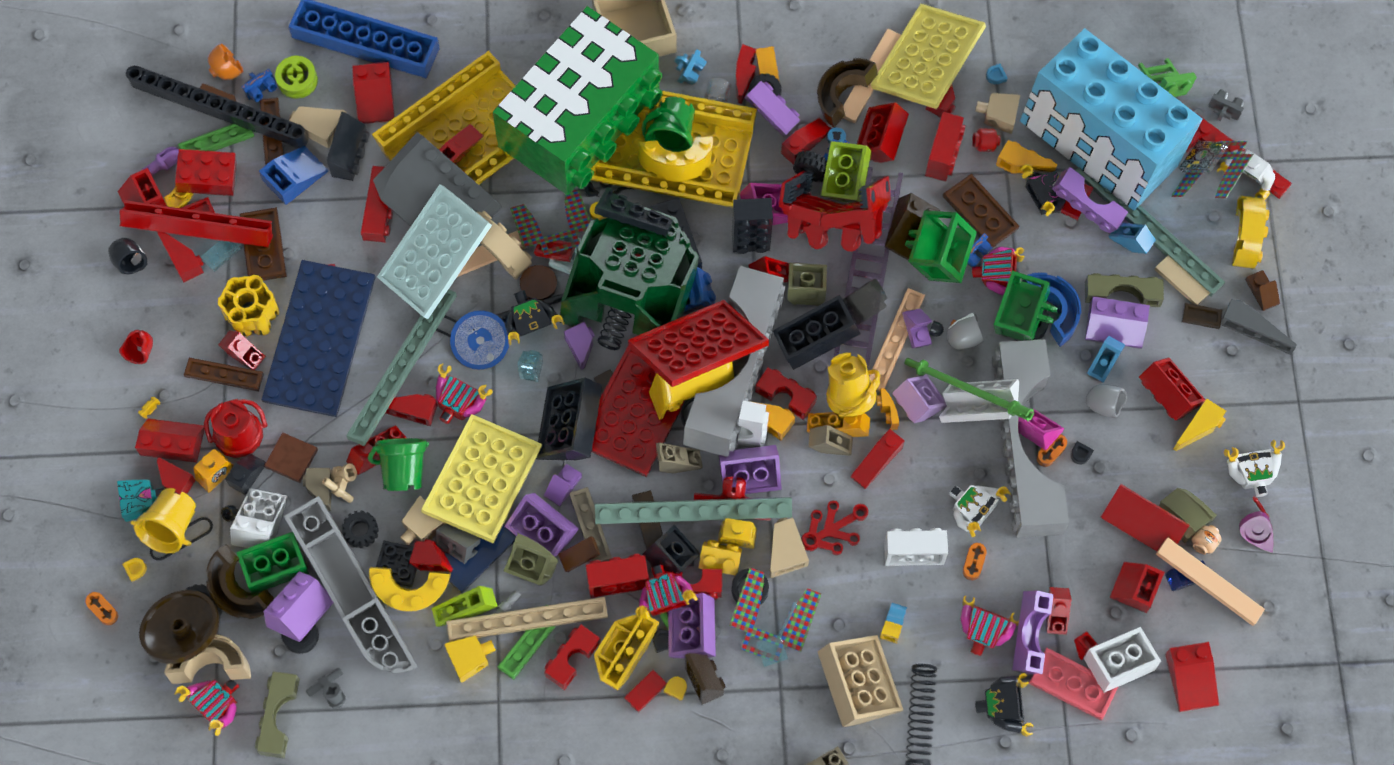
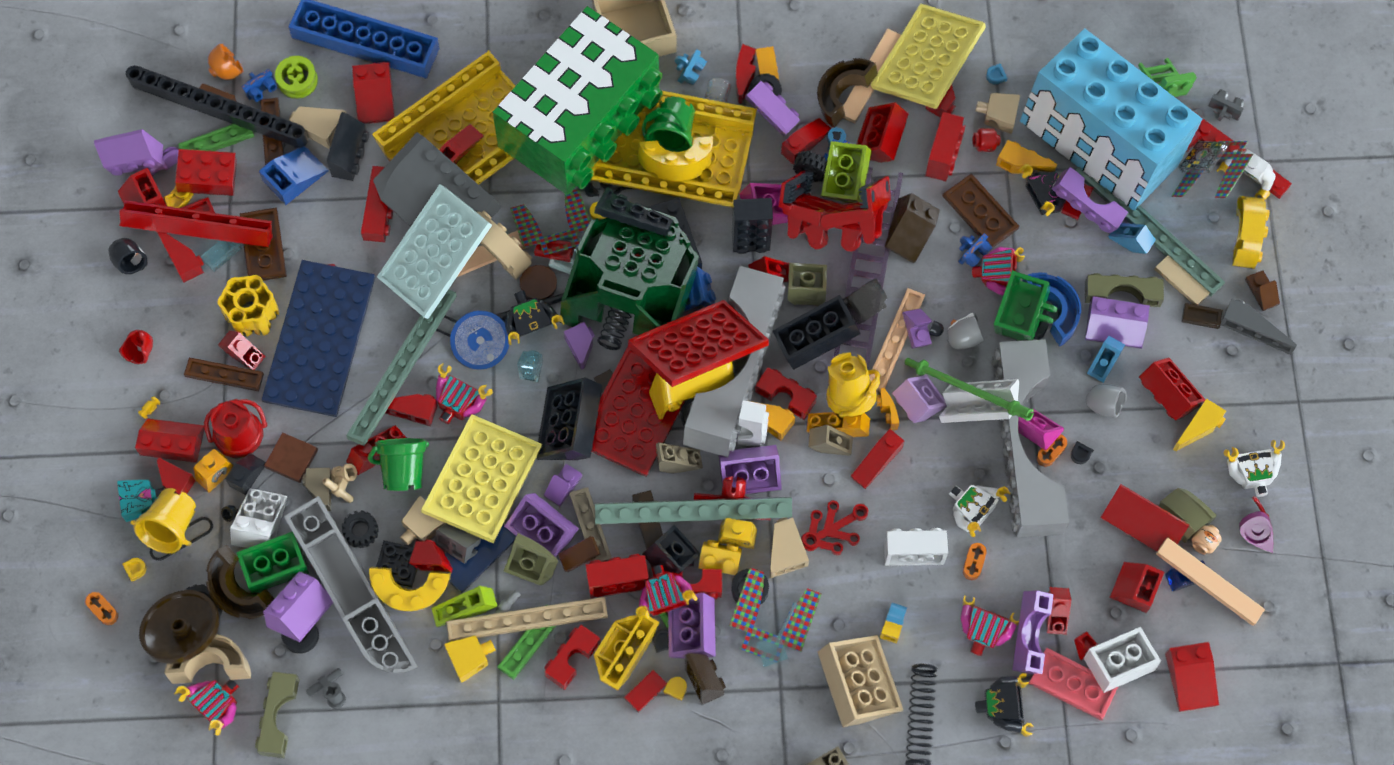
green piece [905,210,977,283] -> none
none -> medium lavender slope [94,129,163,176]

